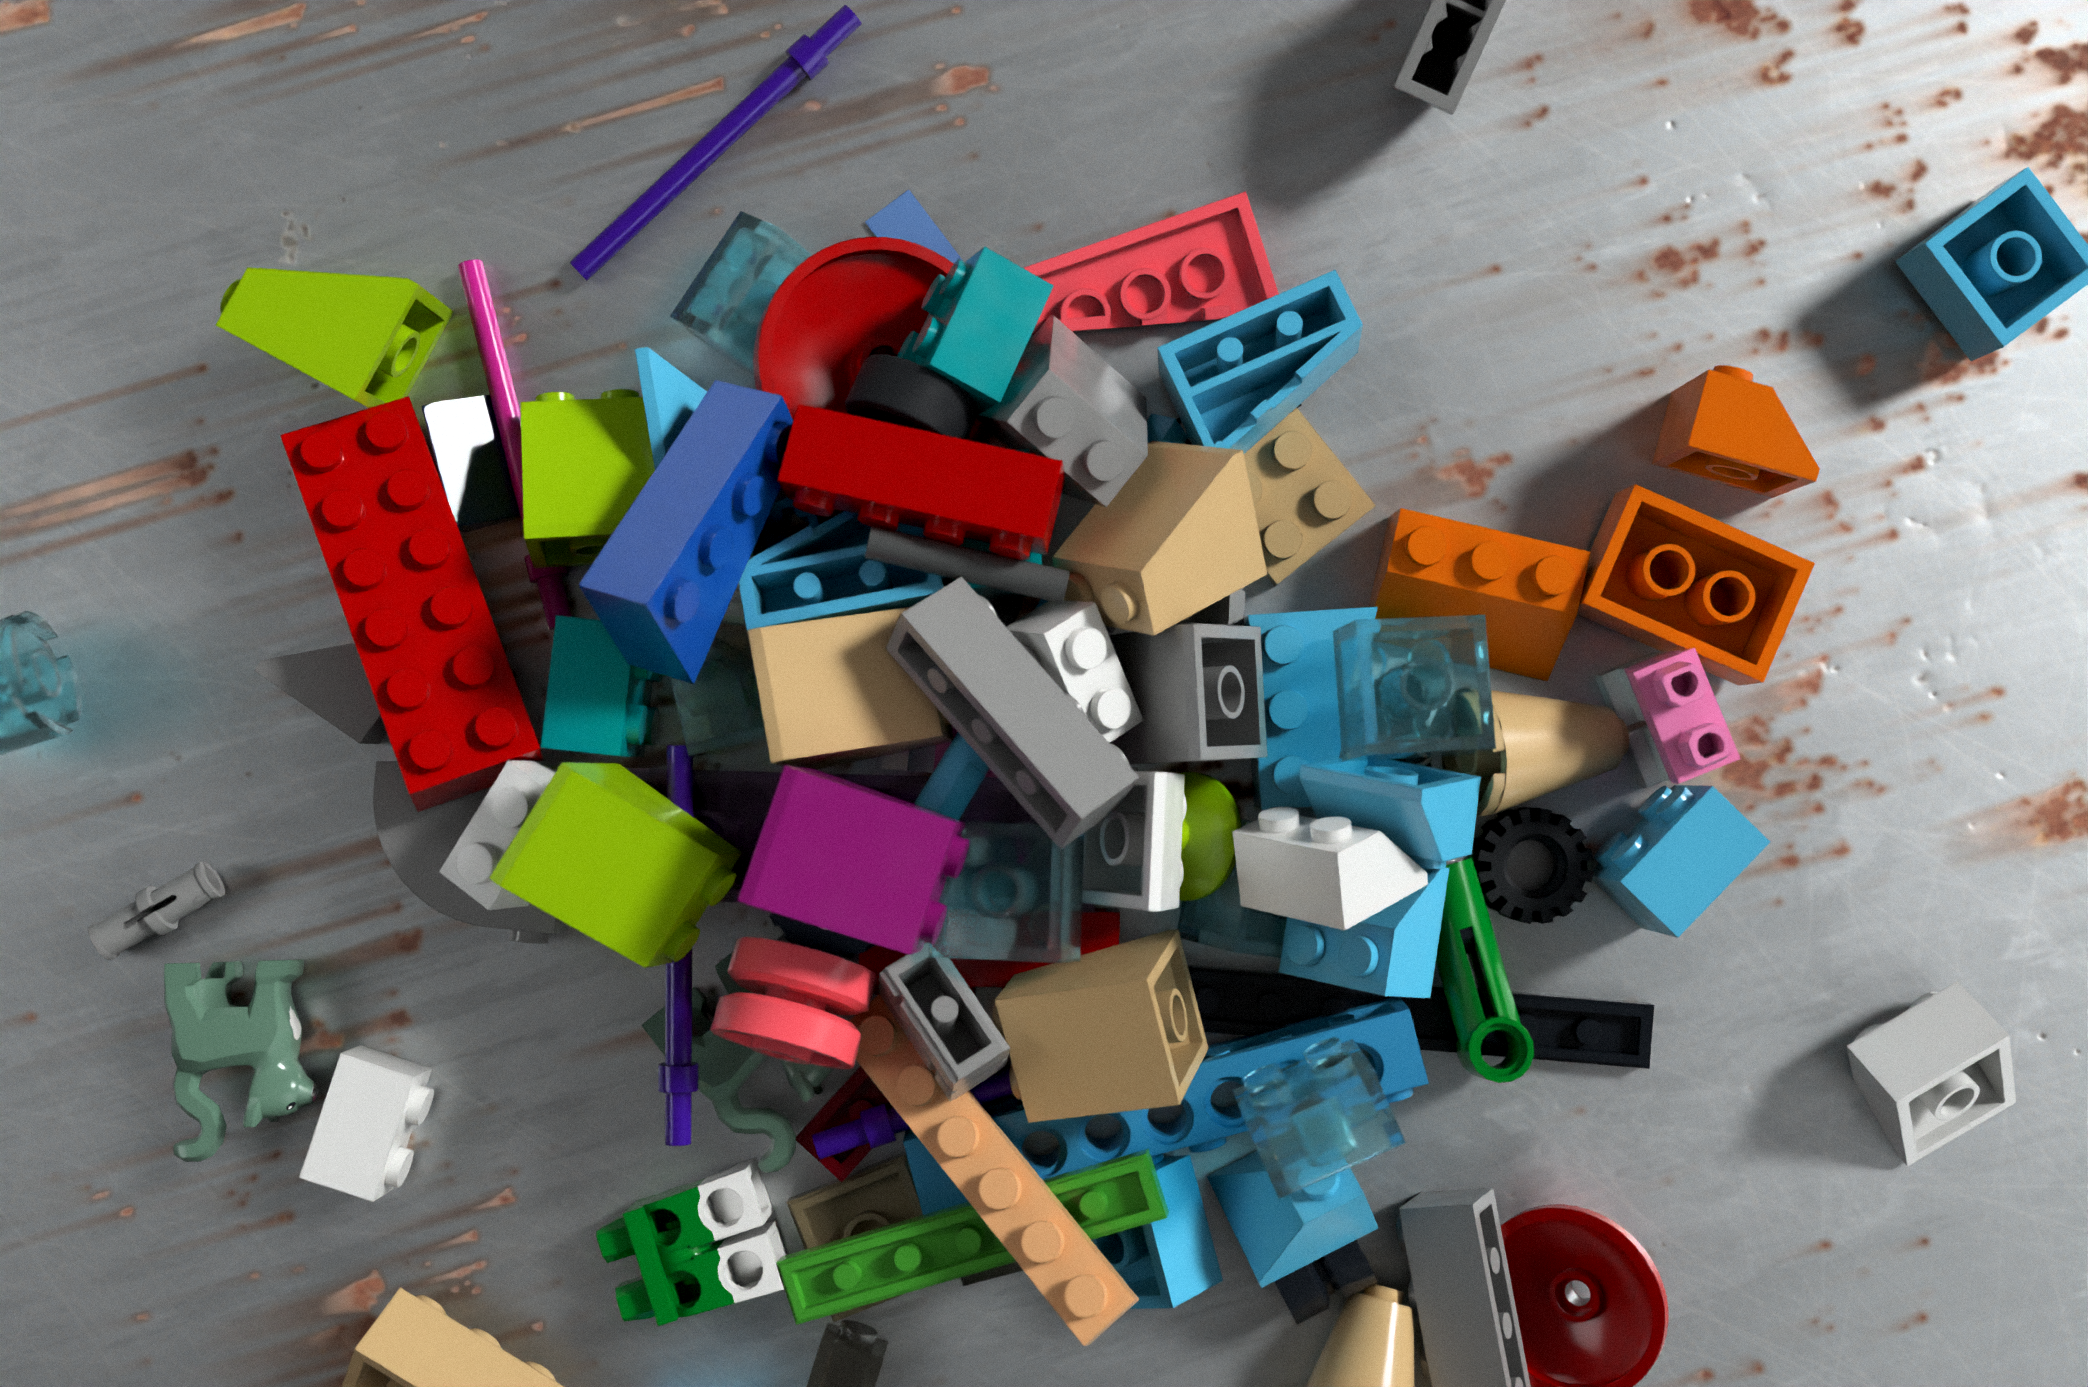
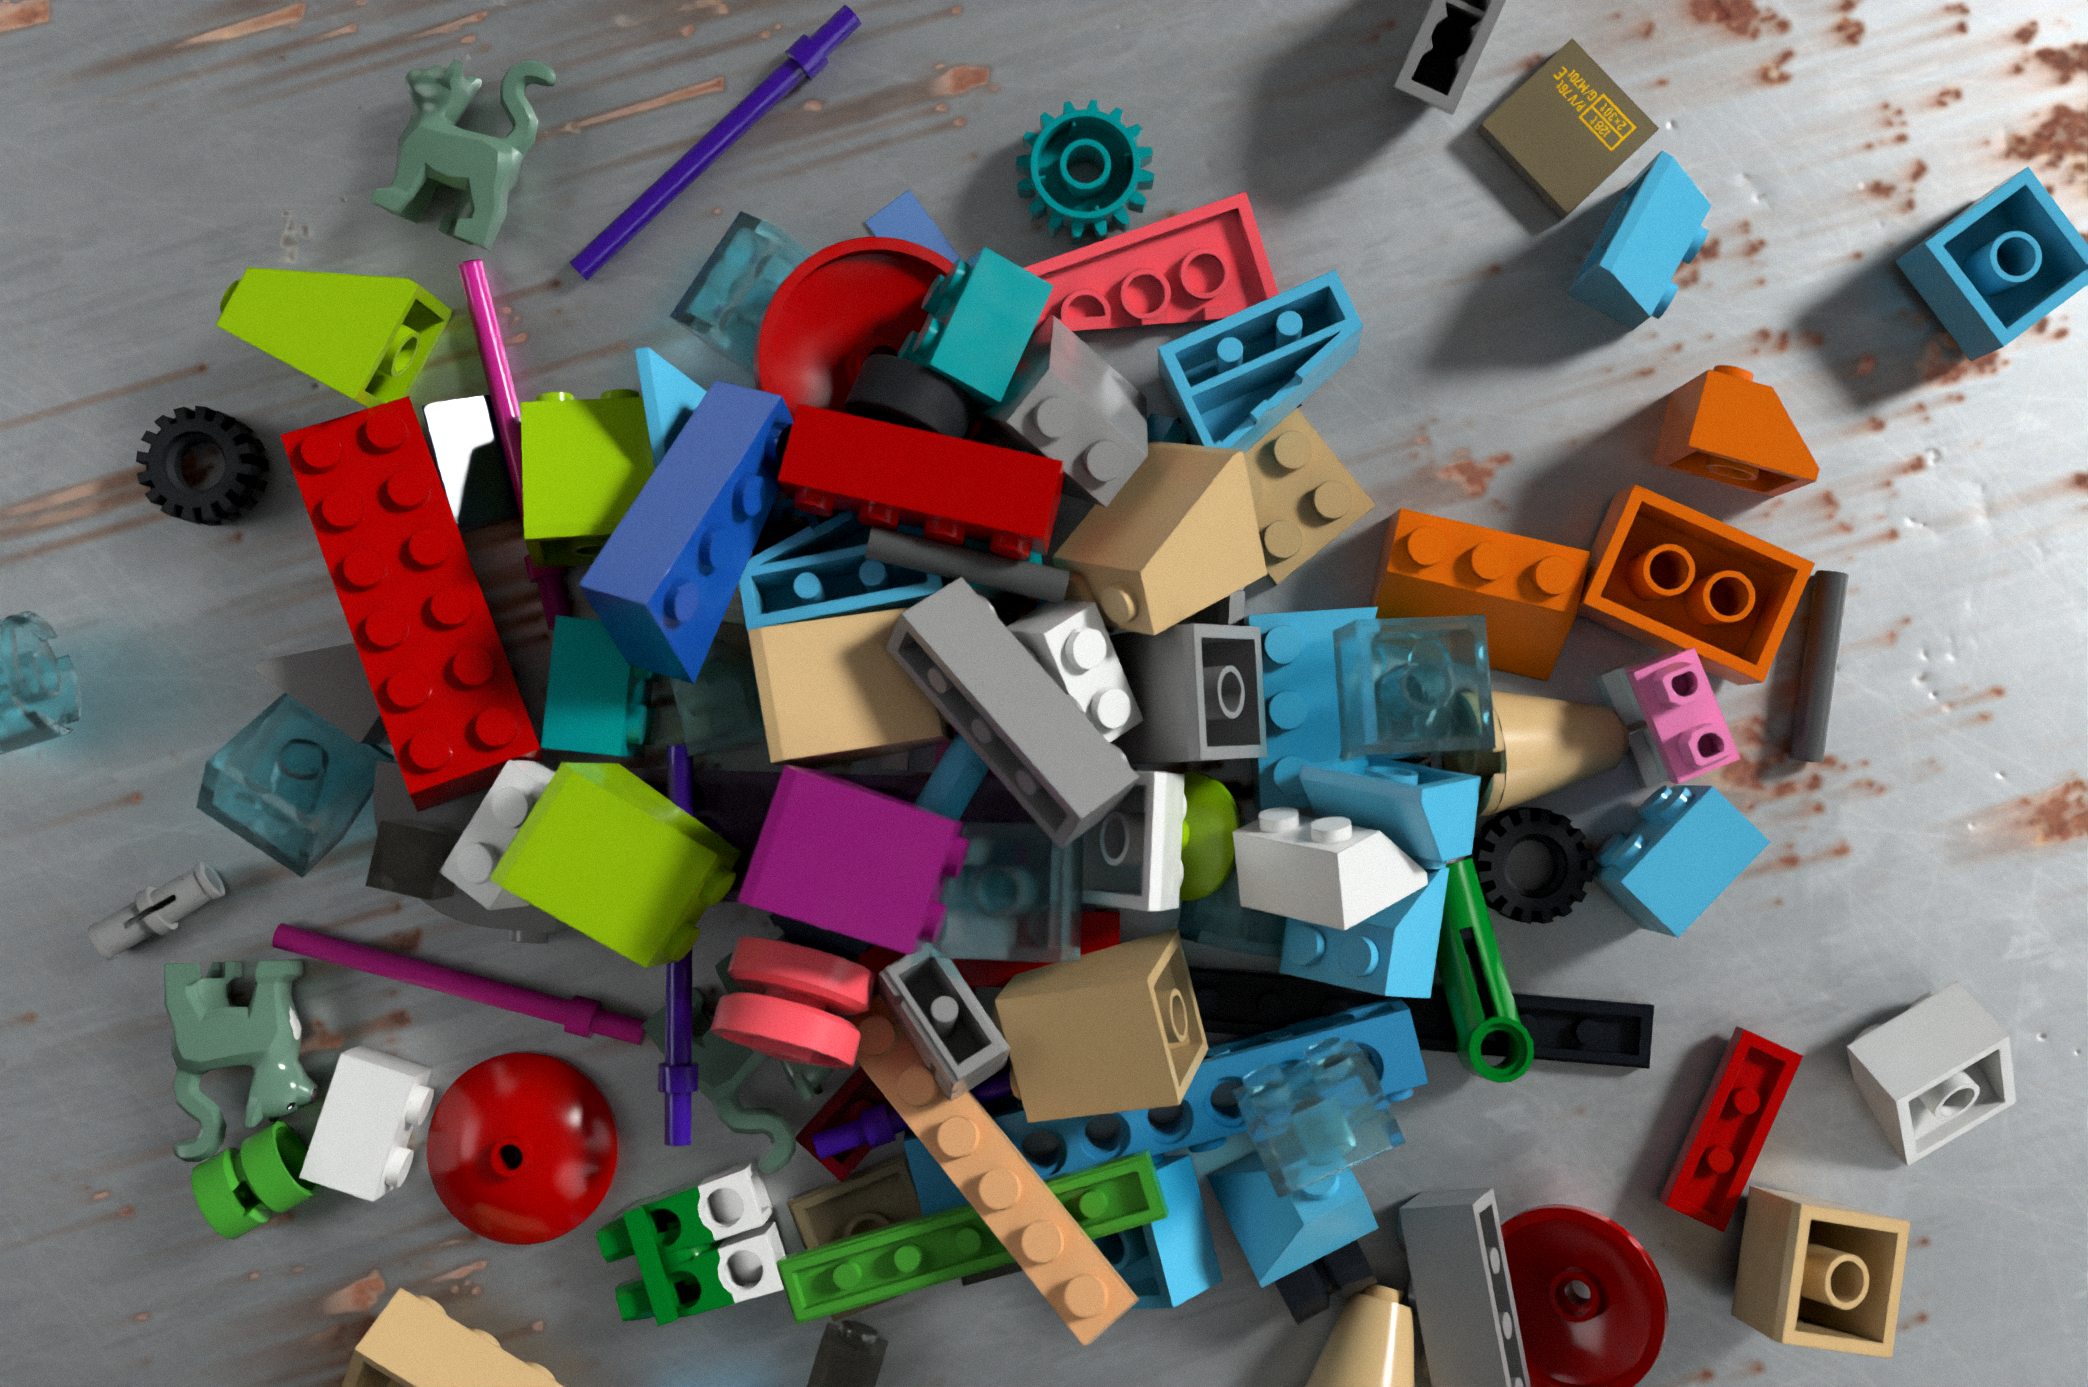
none -> black tyre [136,406,269,526]
none -> bright green wheel [191,1121,320,1240]
none -> clear light blue slope [196,692,395,878]
none -> dark pink bar [272,923,647,1046]
none -> clear smoke brick [365,818,463,901]
none -> sand green animal [370,60,557,251]
none -> red dish [427,1051,620,1245]
none -> teal gear [1016,100,1154,245]
none -> dark tan tile [1477,38,1659,220]
none -> medium azure slope [1568,151,1712,330]
none -> red plate [1658,1026,1803,1233]
none -> tan slope [1731,1186,1910,1359]
none -> dark grey piece [1790,570,1849,763]

